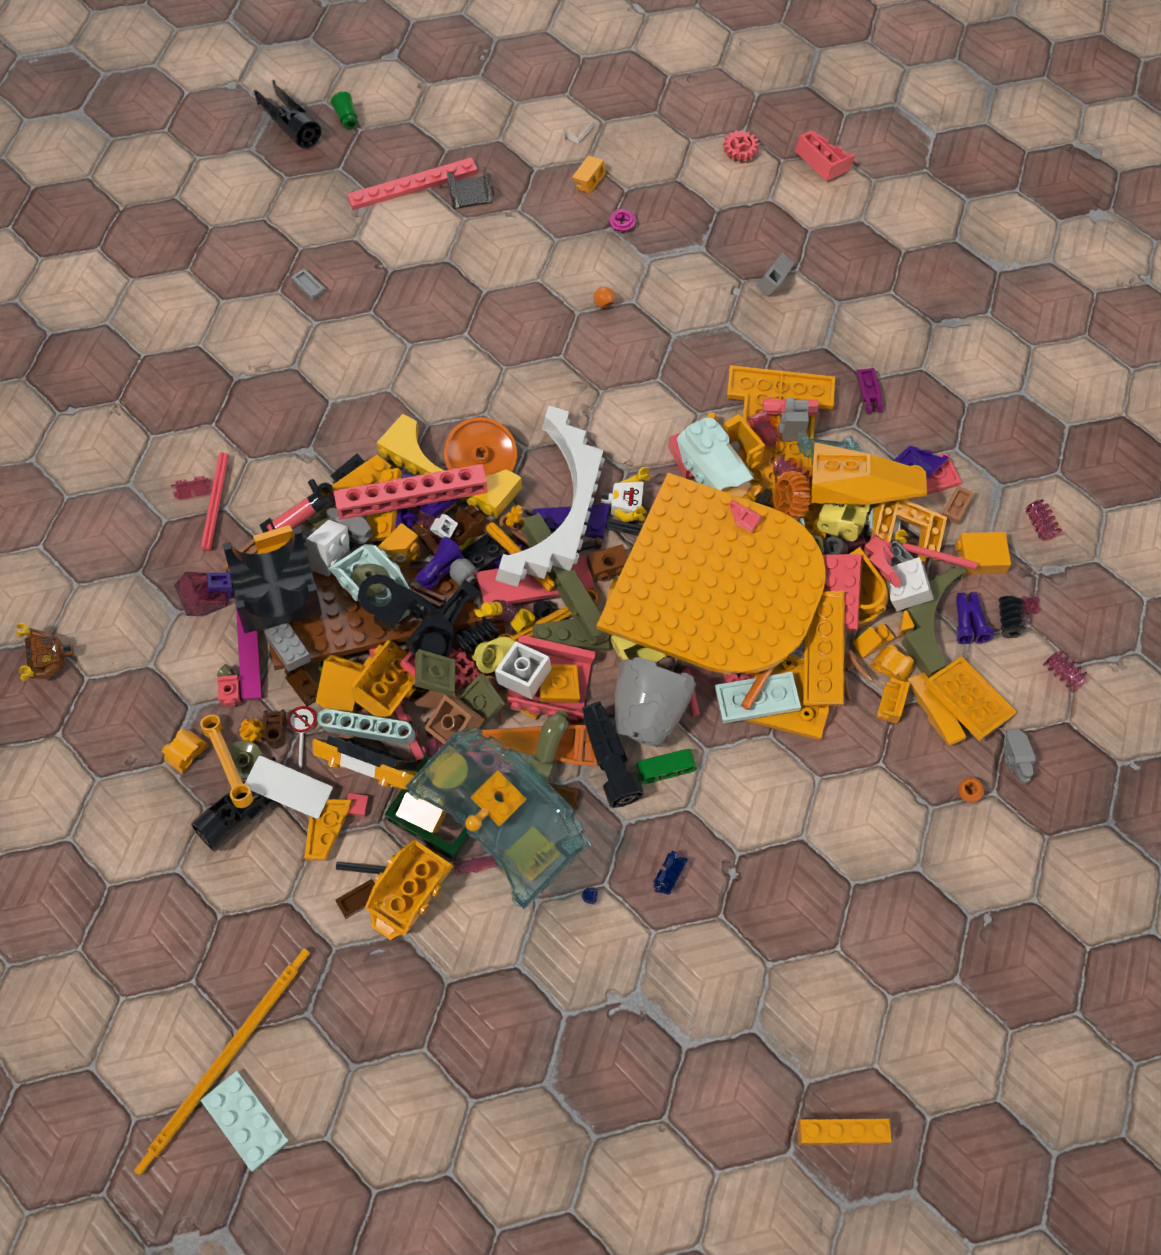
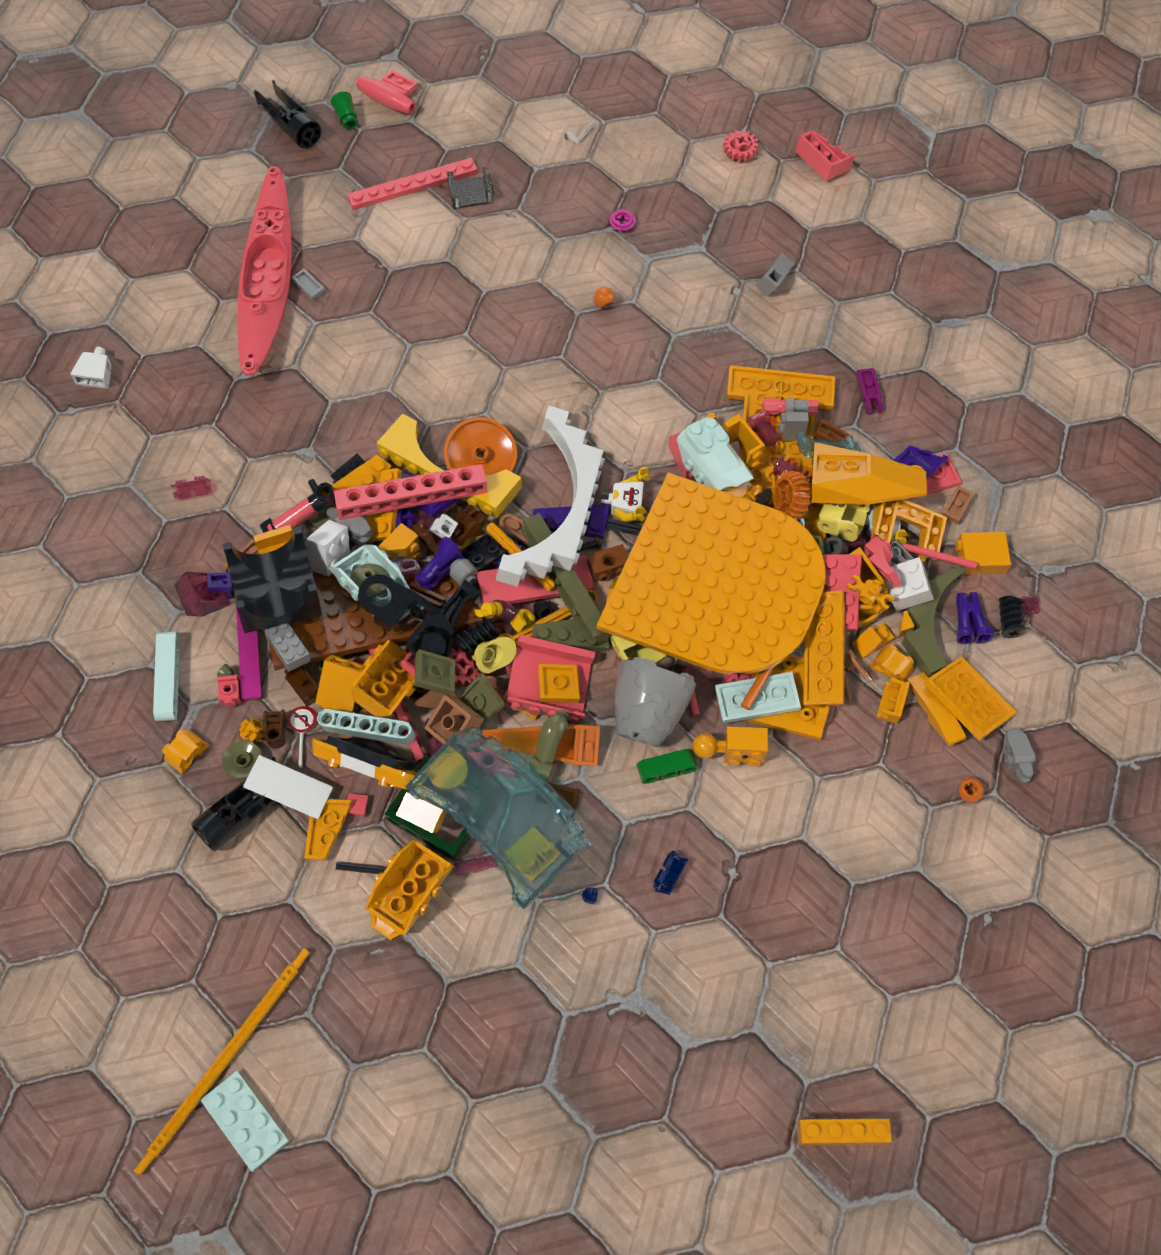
torso [15,623,74,681] -> none
light orange piece [200,715,253,808] -> none
coral axle [201,452,229,551] -> none
reddish brown tile [335,879,375,919] -> none
light orange plate [465,770,526,832] -> none
white brick [495,641,551,699] -> none
light orange plant [506,505,525,527] -> none
light orange hinge [572,156,606,194] -> none
black piece [582,701,645,808] -> none
coral tile [730,500,762,533] -> none
clear pink piece [1025,499,1062,541] -> none
clear pink piece [1043,650,1087,692] -> none
none -> white torso [70,347,112,389]
none -> light aqua beam [153,631,180,722]
none -> coral piece [237,166,292,375]
none -> coral plate [356,70,418,115]
none -> clear pink slope [395,557,421,578]
none -> light orange brick [692,726,768,767]
none -> dark orange tile [812,418,850,449]
none -> light orange pin [846,575,894,610]

